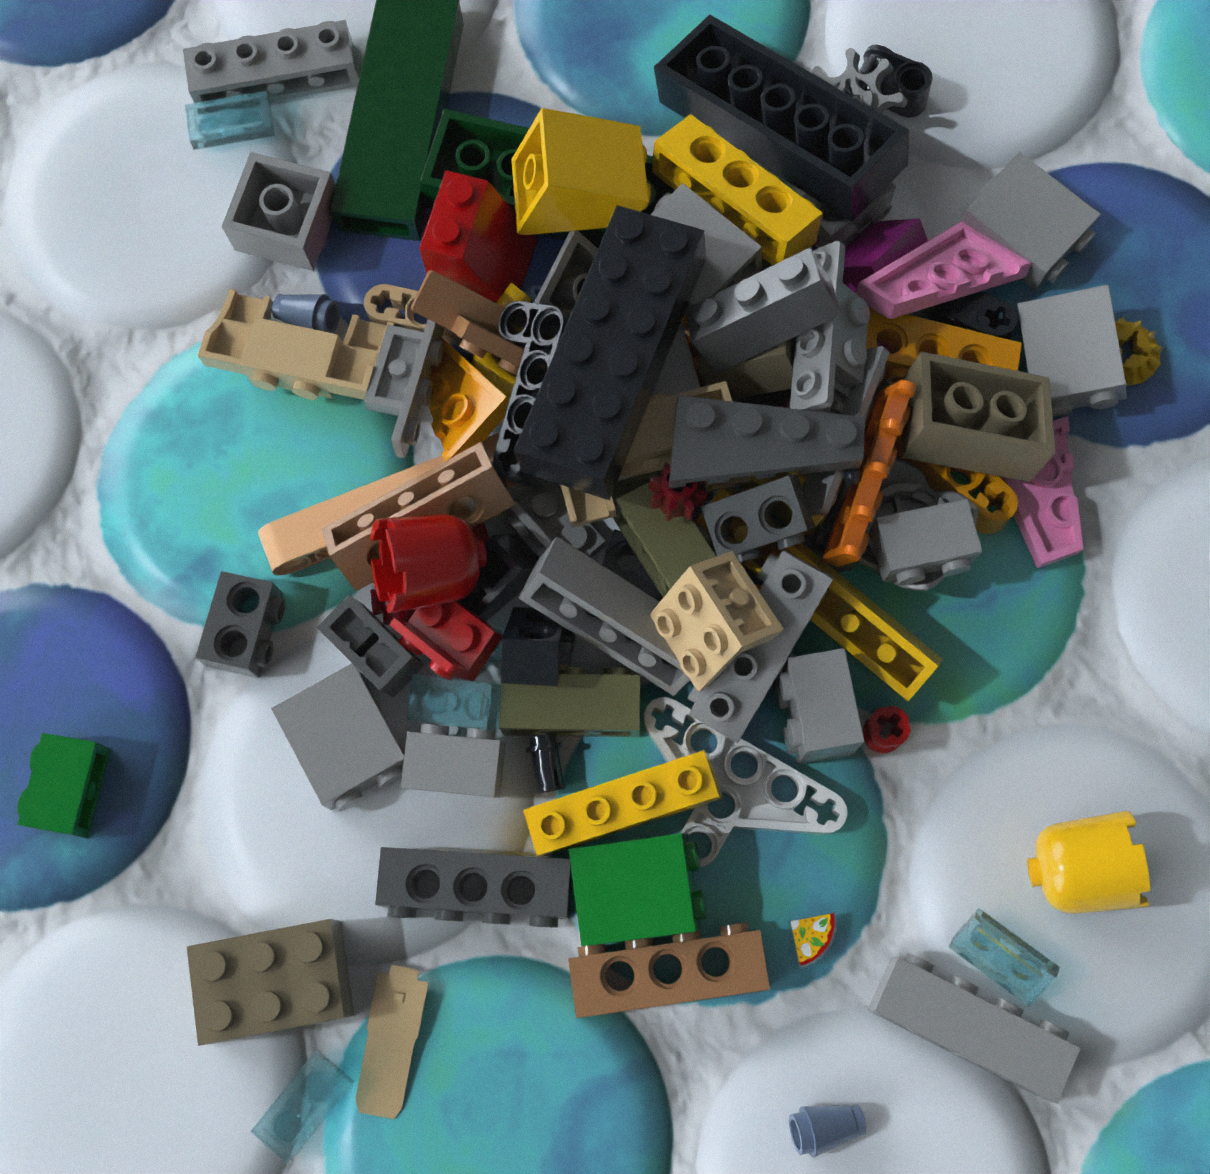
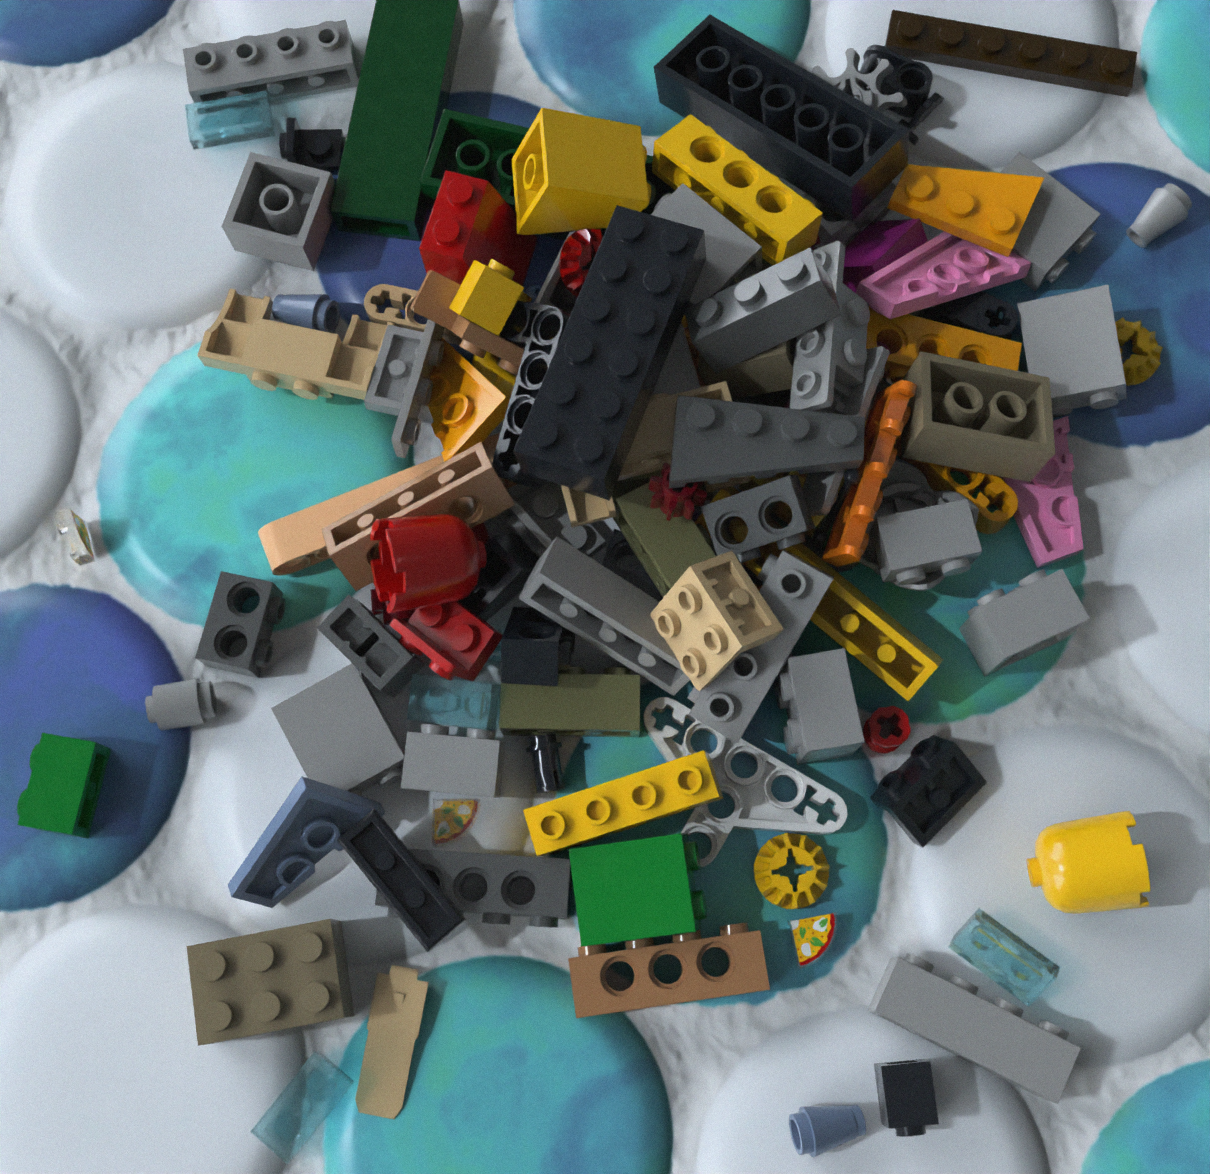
none -> clear tile [54,508,95,566]
none -> light grey brick [145,679,217,731]
none -> sand blue wing [228,776,385,908]
none -> black bracket [279,118,345,175]
none -> black tile [337,809,466,953]
none -> clear tile [432,799,481,847]
none -> yellow brick [449,259,524,336]
none -> red gear [559,229,603,297]
none -> yellow gear [754,833,830,909]
none -> black bracket [870,735,987,848]
none -> black brick [874,1059,939,1137]
none -> dark brown plate [885,10,1137,97]
none -> light orange wing [888,164,1045,257]
none -> black piece [898,92,945,145]
none -> light grey brick [959,569,1090,677]
none -> light grey cone [1126,183,1192,248]

